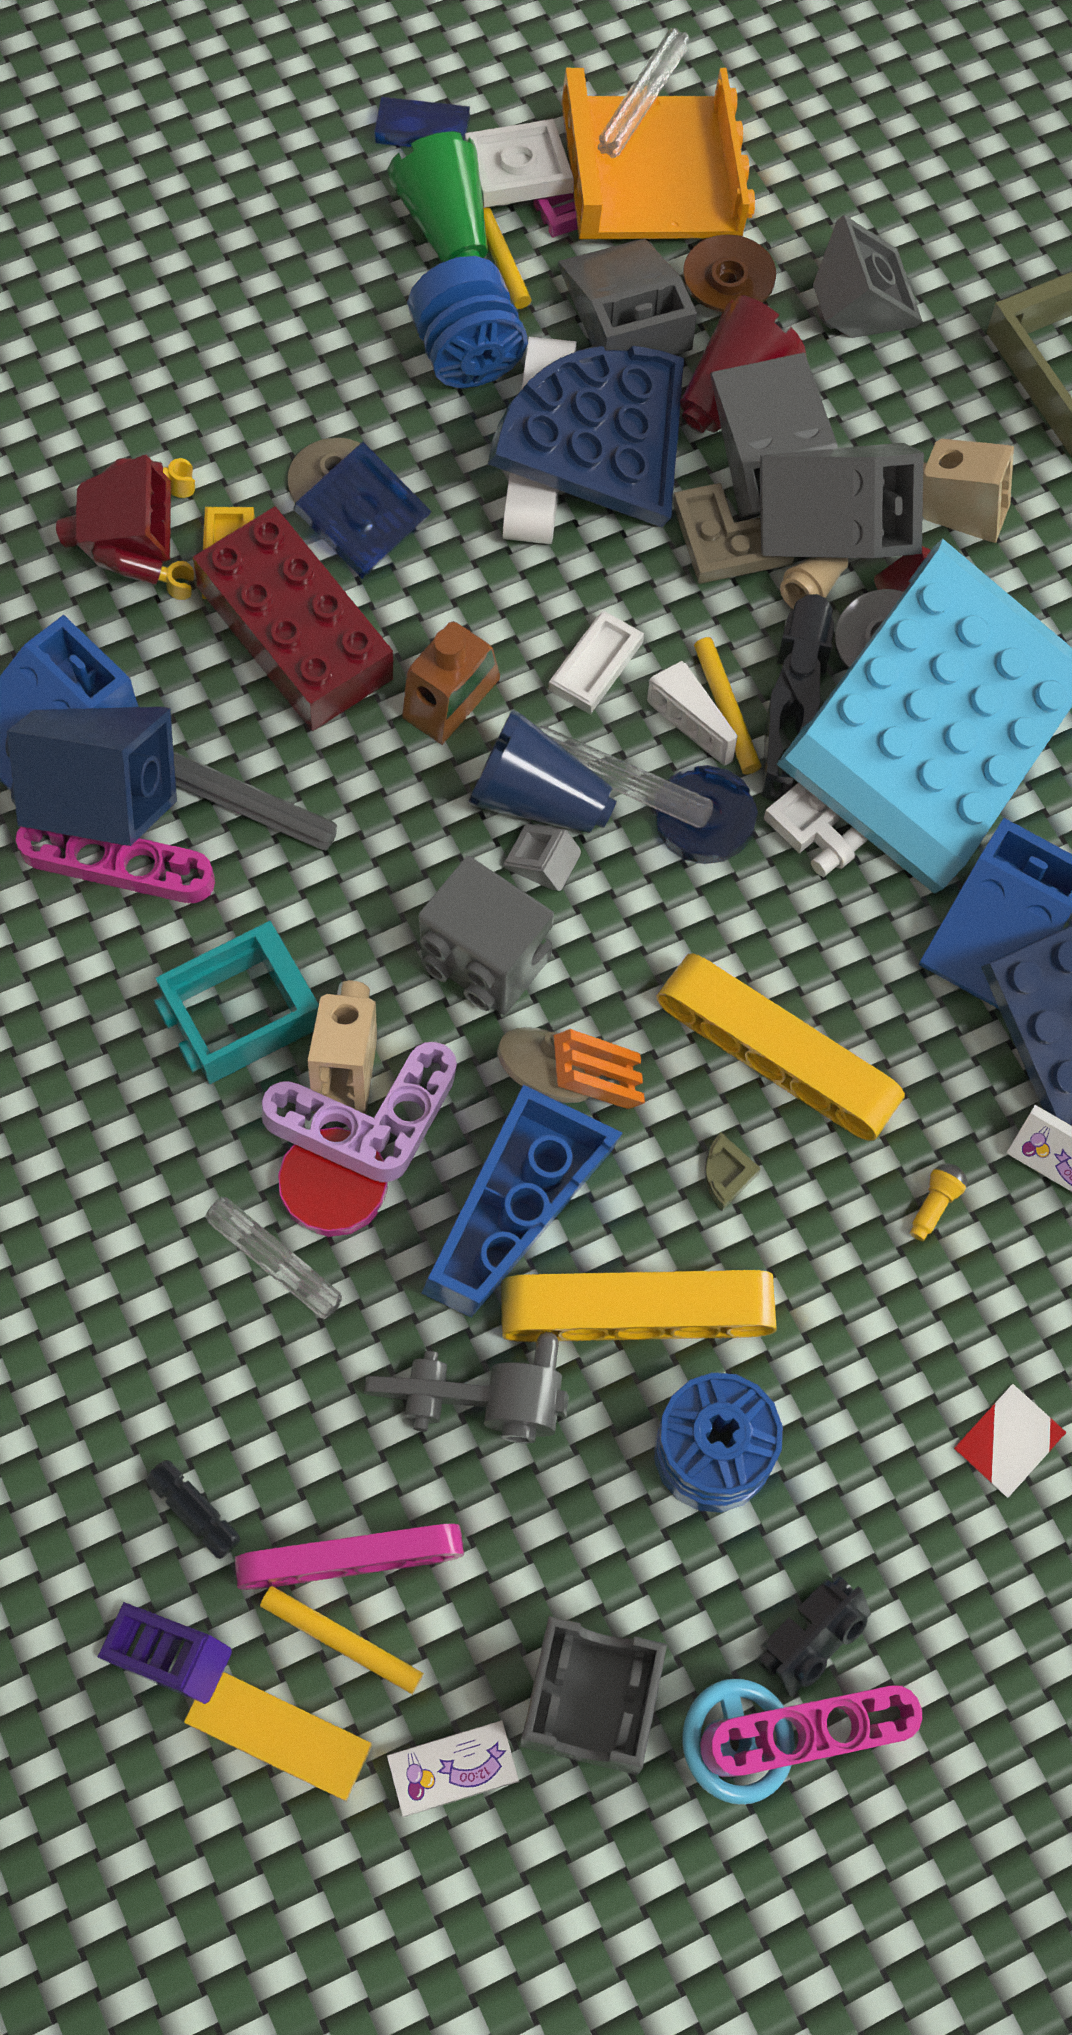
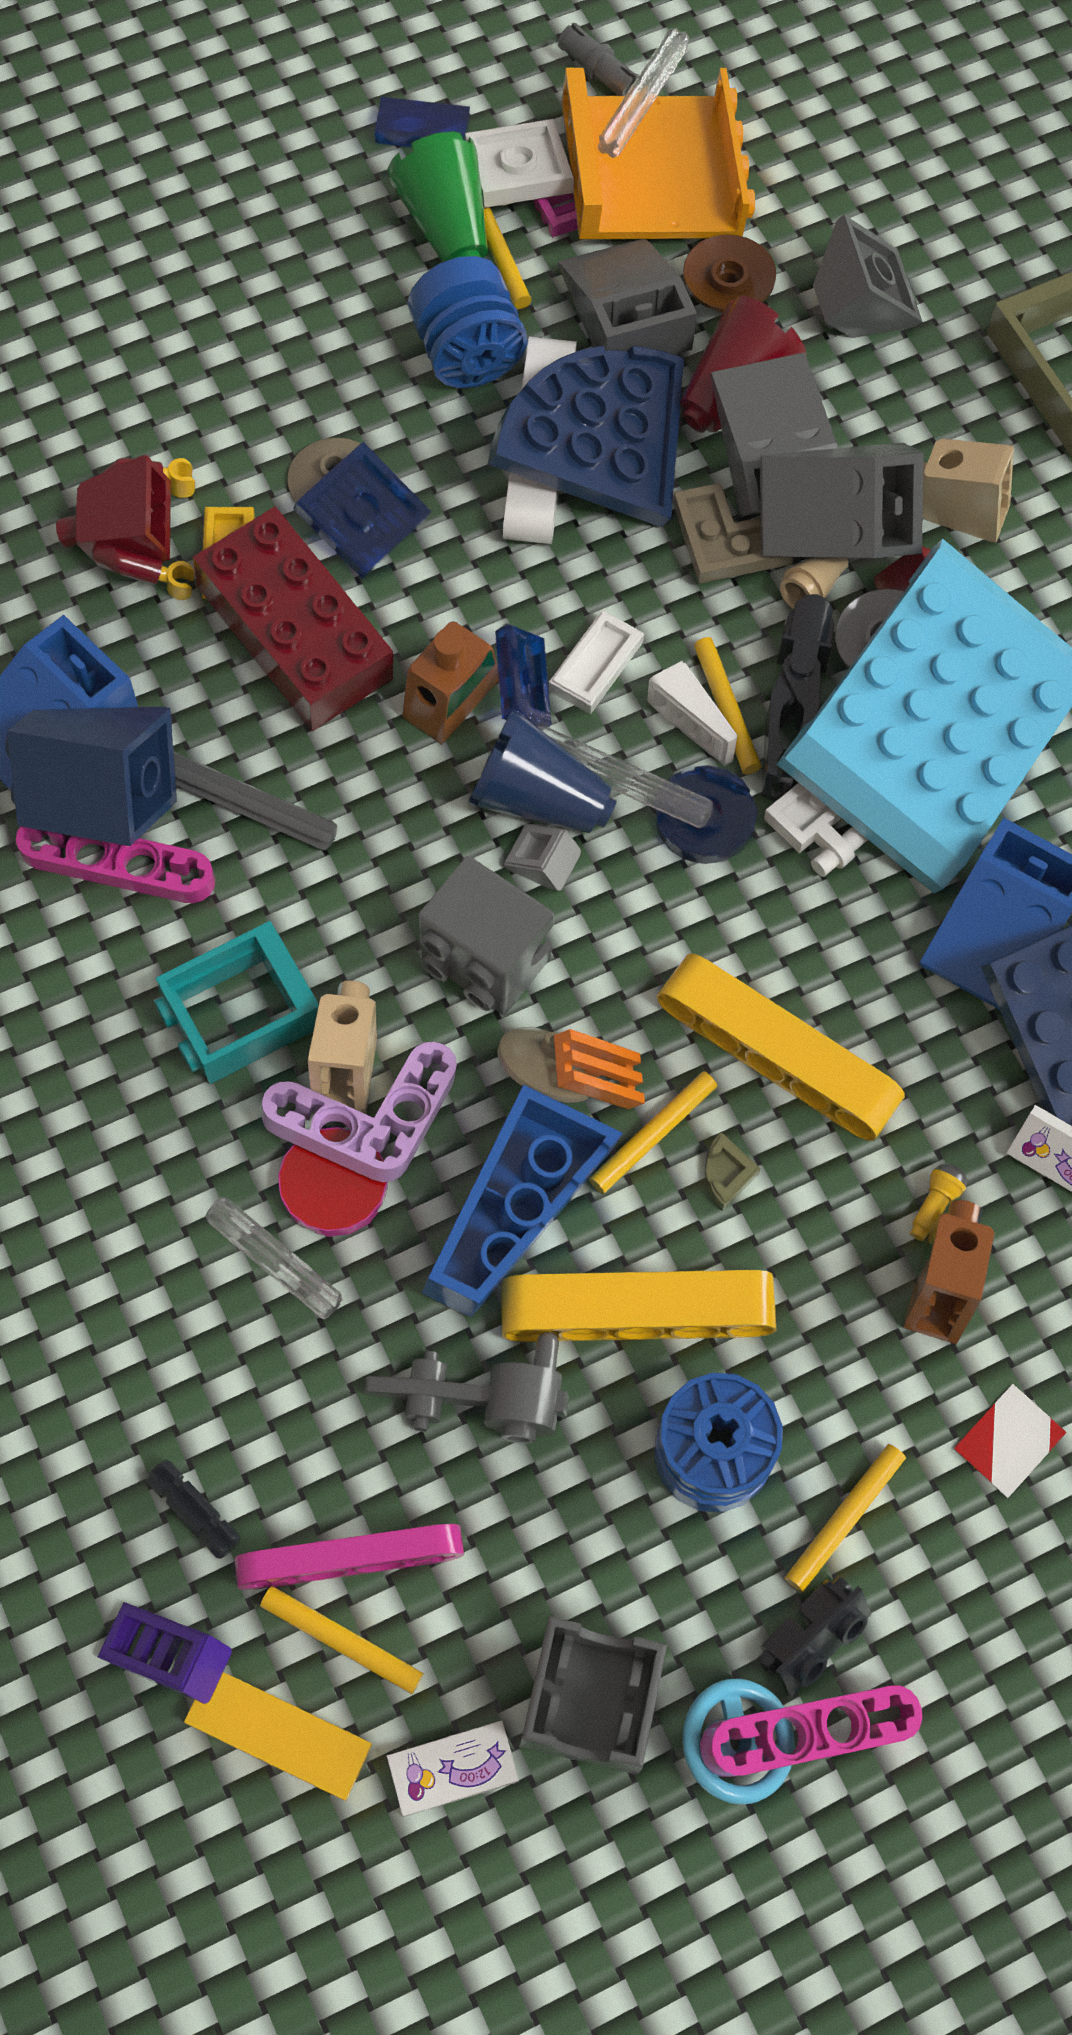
none -> clear blue tile [495,623,552,731]
none -> dark grey pin [558,23,641,96]
none -> yellow bar [589,1071,717,1194]
none -> yellow bar [784,1444,906,1593]
none -> dark orange torso [903,1200,995,1344]

